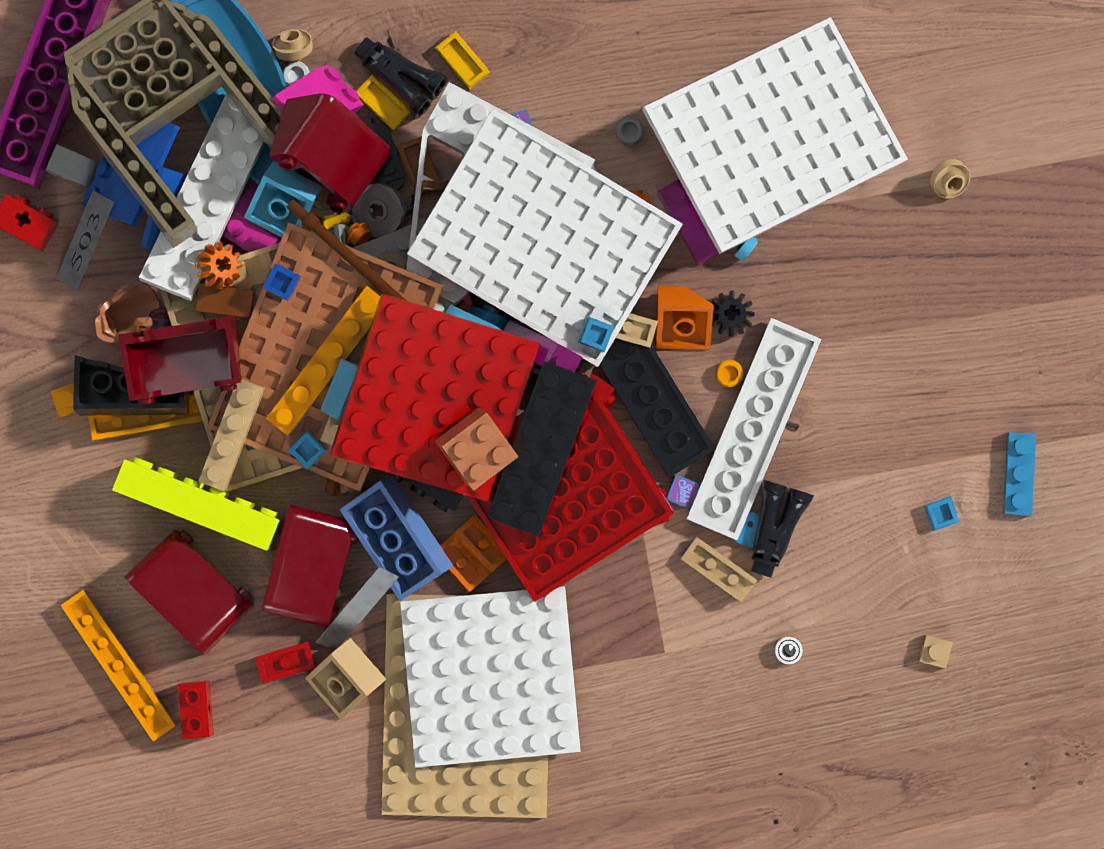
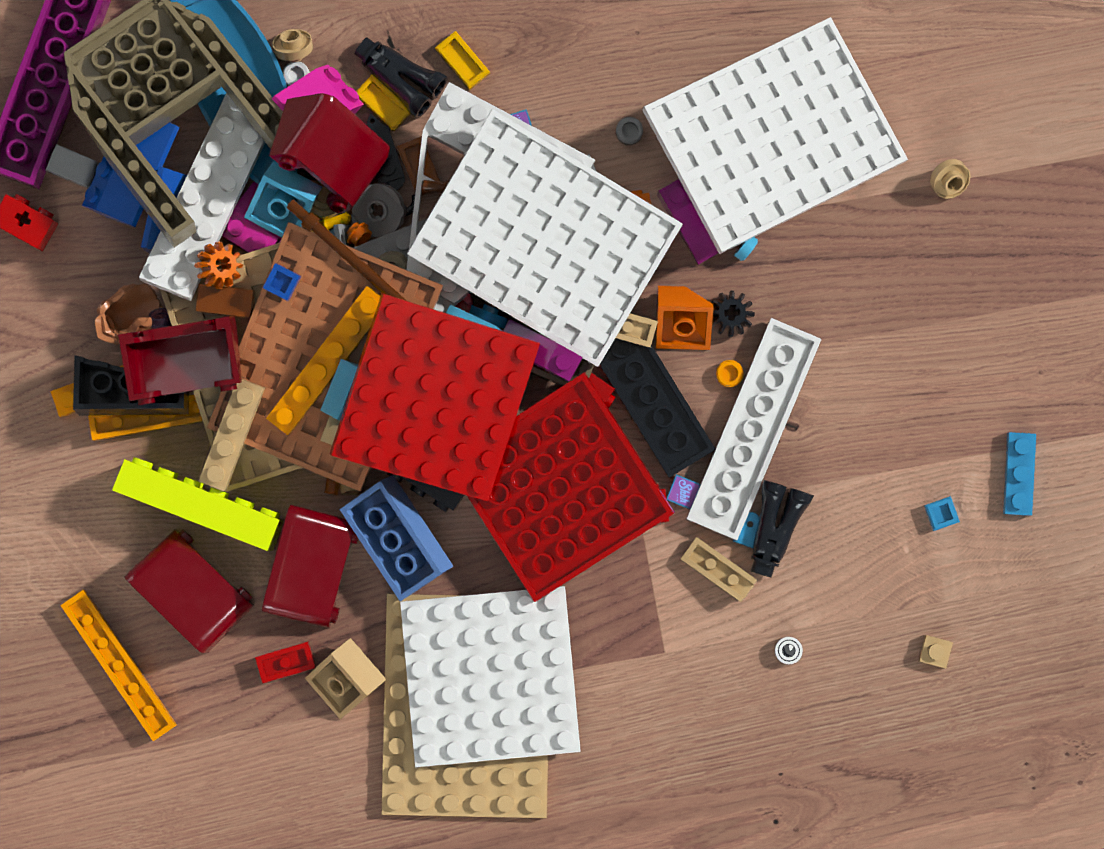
flat silver sticker [56,191,114,290] -> none
red brick [178,680,214,739] -> none
dark azure tile [288,430,328,470] -> none
flat silver sticker [316,567,399,651] -> none
nougat brick [435,407,518,491] -> none
orange slope [440,515,507,594] -> none
black plate [487,360,597,537] -> none
dark azure tile [578,316,614,352] -> none

